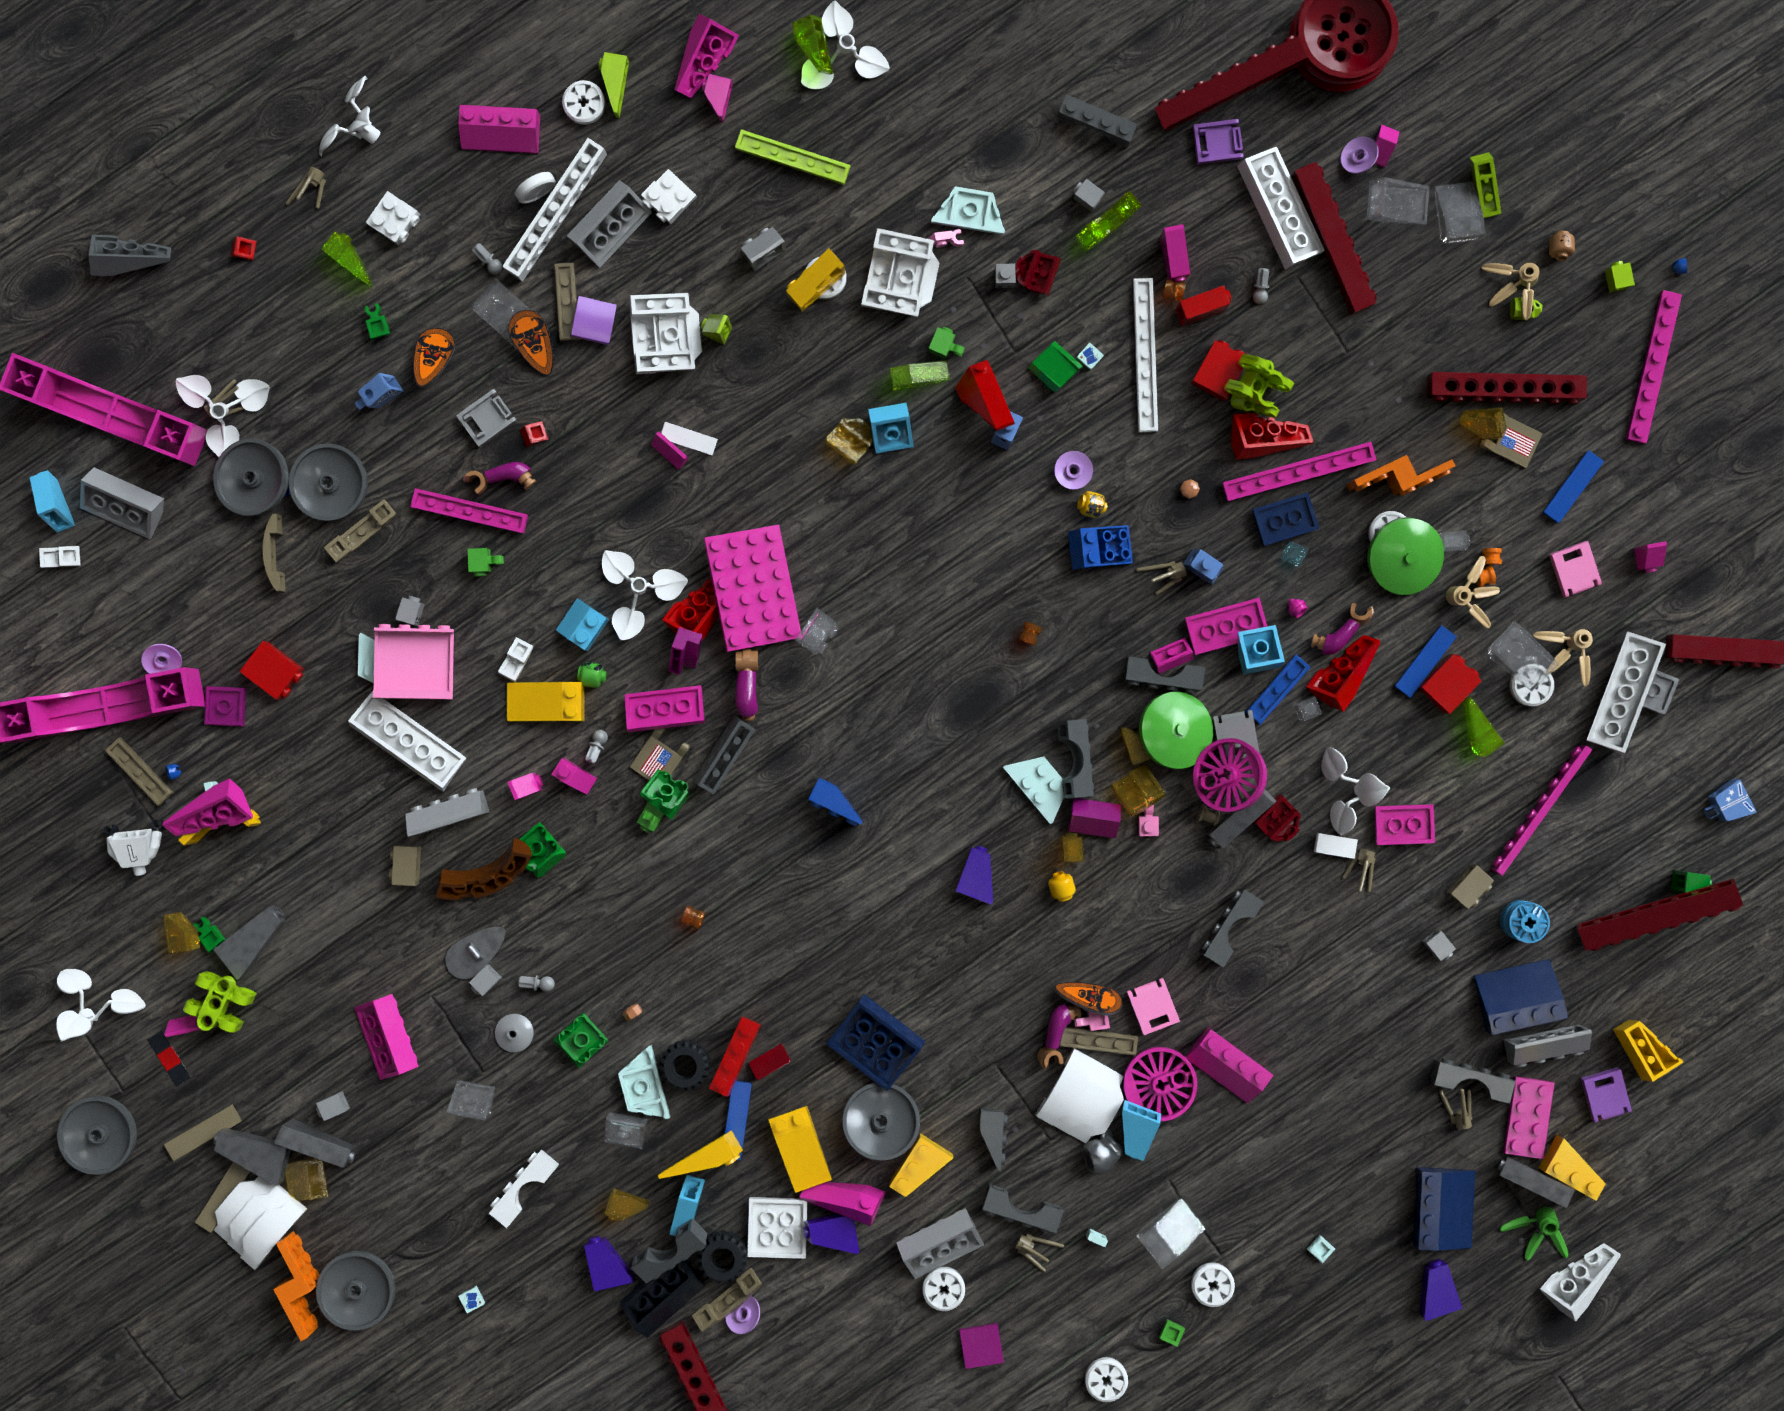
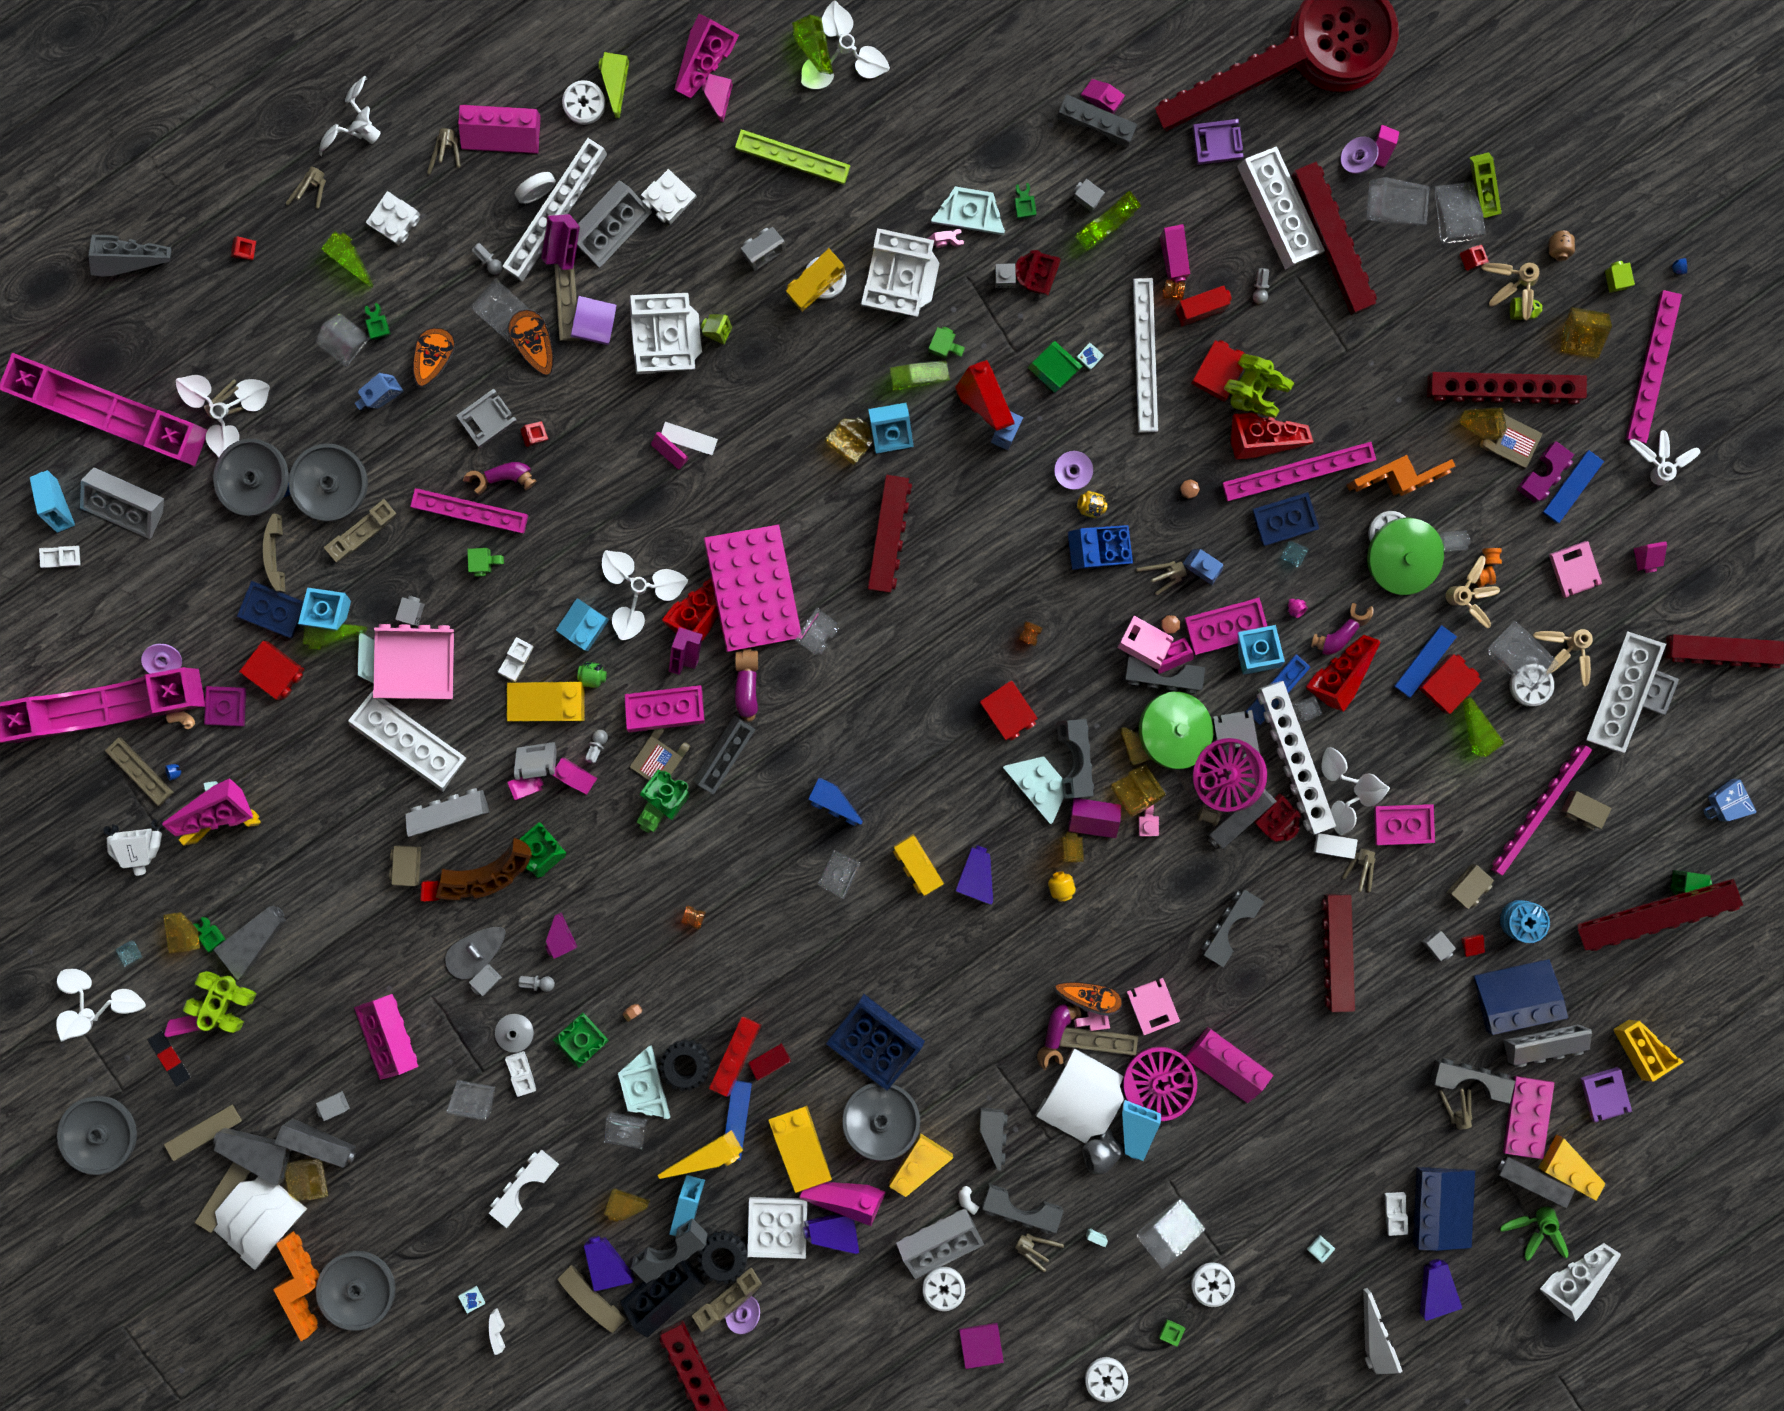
none -> clear light blue slope [116,940,142,967]
none -> light nougat arm [166,711,195,729]
none -> dark blue plate [237,581,304,638]
none -> medium azure slope [298,588,351,630]
none -> clear neon green slope [303,624,367,650]
none -> clear slope [316,313,370,367]
none -> red slope [420,881,439,901]
none -> dark tan plant [427,128,460,175]
none -> white slope [489,1308,505,1355]
none -> white slope [505,1051,536,1097]
none -> light grey container [514,742,557,780]
none -> magenta piece [541,214,580,270]
none -> magenta slope [545,913,578,959]
none -> dark tan slope [558,1264,626,1333]
none -> clear slope [818,850,861,899]
none -> dark red brick [868,475,912,594]
none -> yellow wedge [893,834,944,896]
none -> white arm [958,1186,979,1215]
none -> red brick [979,680,1038,741]
none -> green plate [1014,183,1037,219]
none -> dark pink slope [1081,79,1125,114]
none -> bright pink container [1118,616,1173,669]
none -> nougat tile [1161,615,1180,634]
none -> white brick [1257,681,1336,834]
none -> dark red brick [1321,894,1355,1012]
none -> white wedge [1363,1288,1403,1374]
none -> white slope [1385,1192,1408,1236]
none -> red slope [1460,245,1489,271]
none -> red slope [1461,934,1485,957]
none -> magenta arch [1516,441,1574,503]
none -> clear yellow slope [1560,307,1612,358]
none -> dark tan brick [1561,791,1612,830]
none -> white plant [1629,430,1700,485]

